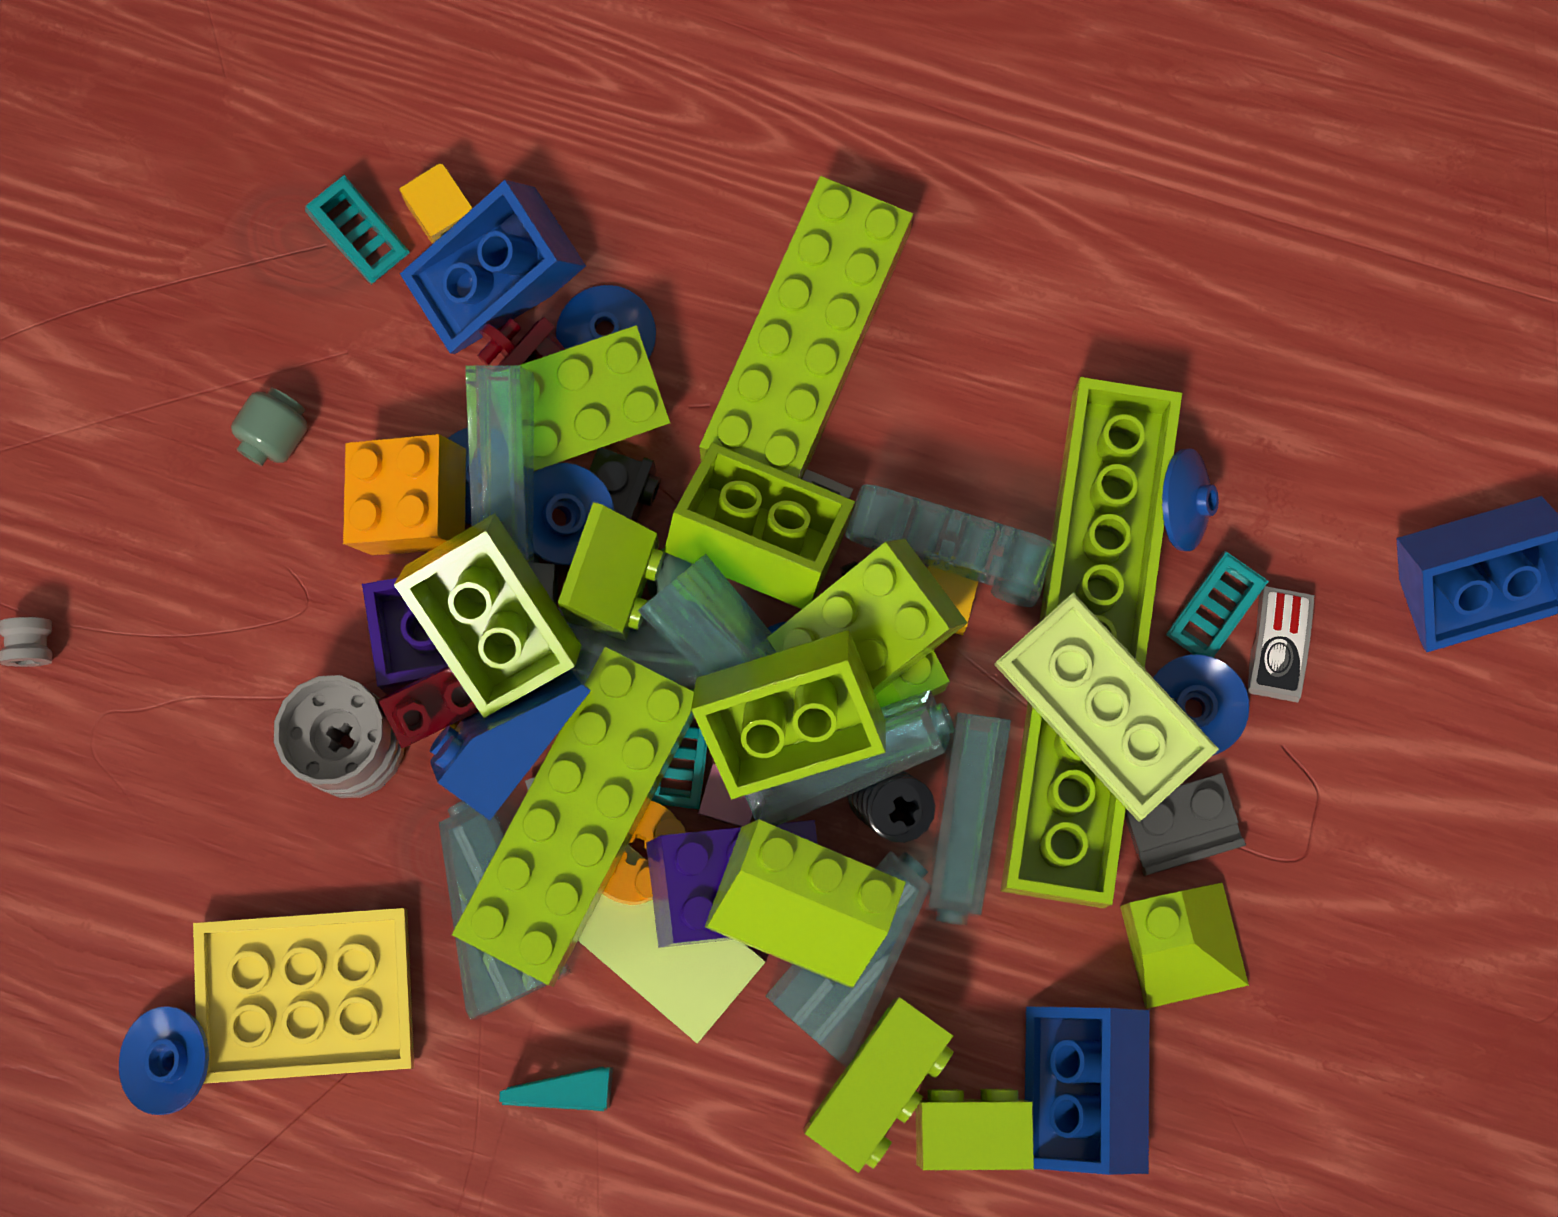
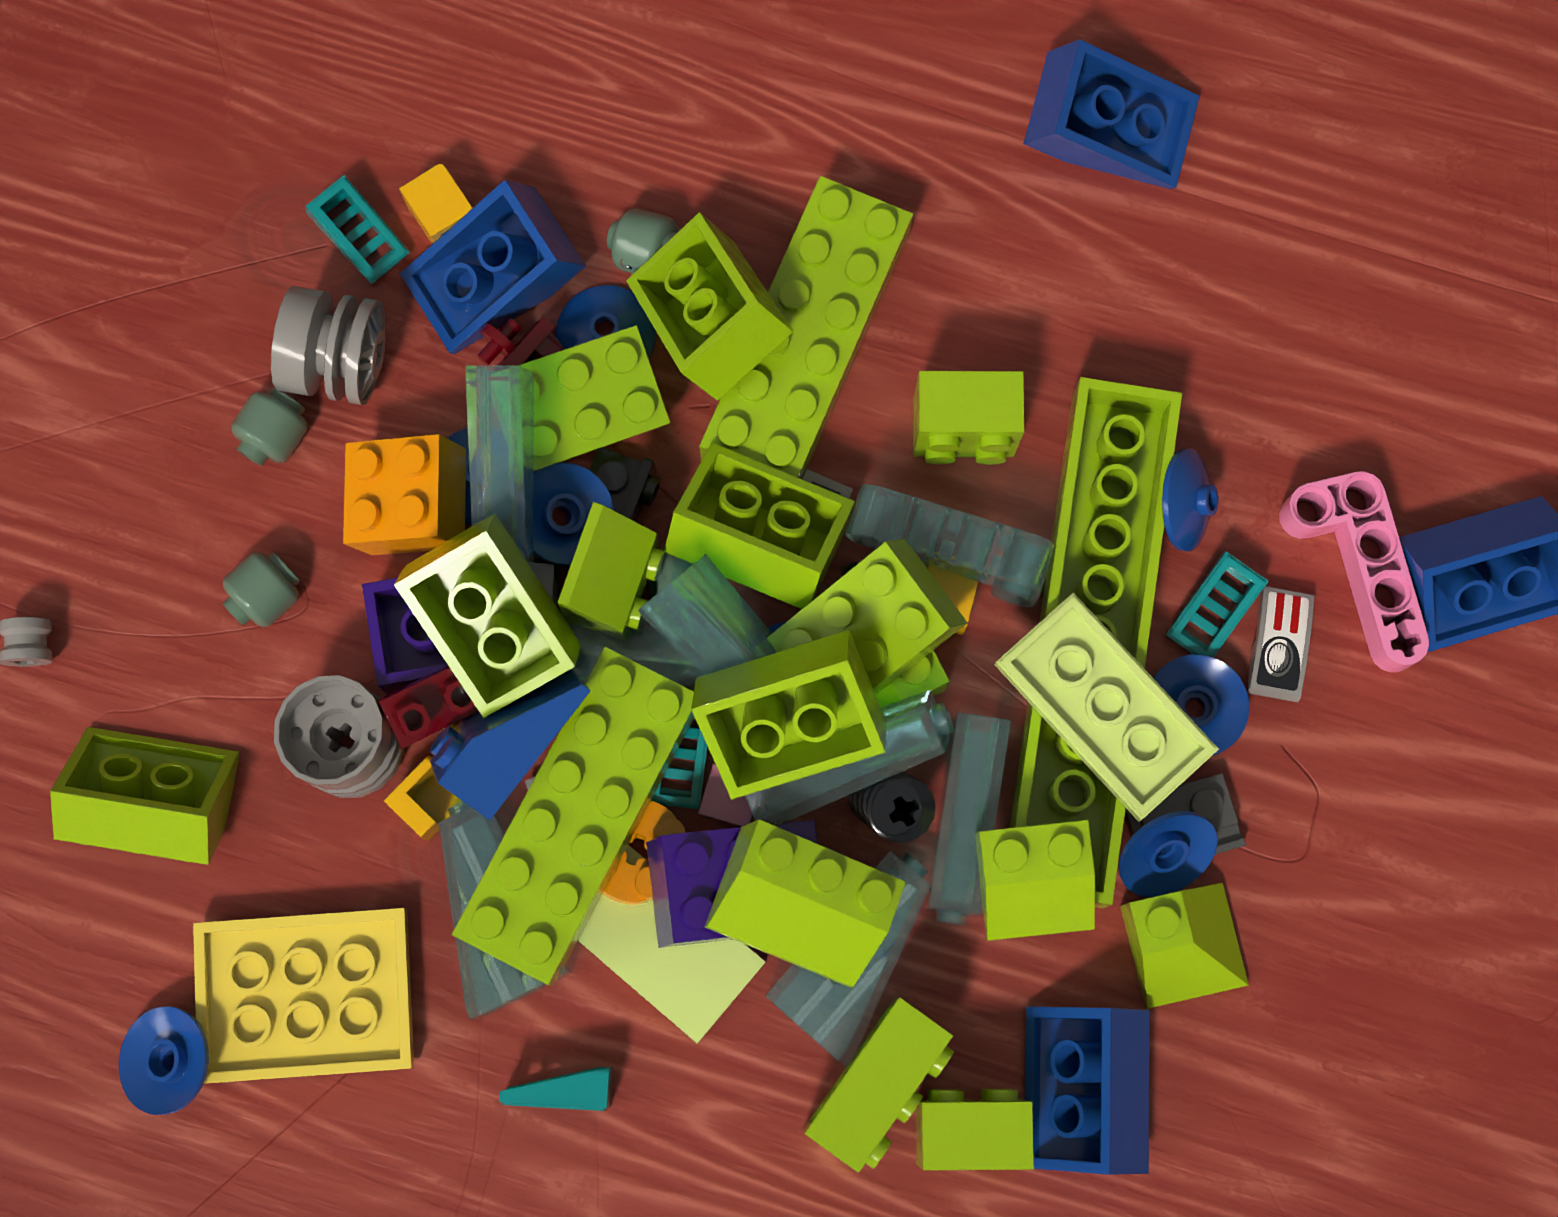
none -> lime slope [50,727,239,865]
none -> sand green head [222,551,301,627]
none -> light grey wheel [271,286,386,405]
none -> yellow panel [384,756,465,841]
none -> sand green head [607,208,679,274]
none -> lime brick [626,212,793,401]
none -> lime brick [913,371,1024,465]
none -> lime slope [974,820,1095,941]
none -> blue slope [1023,39,1200,189]
none -> blue dish [1118,811,1218,897]
none -> bright pink beam [1279,472,1429,673]

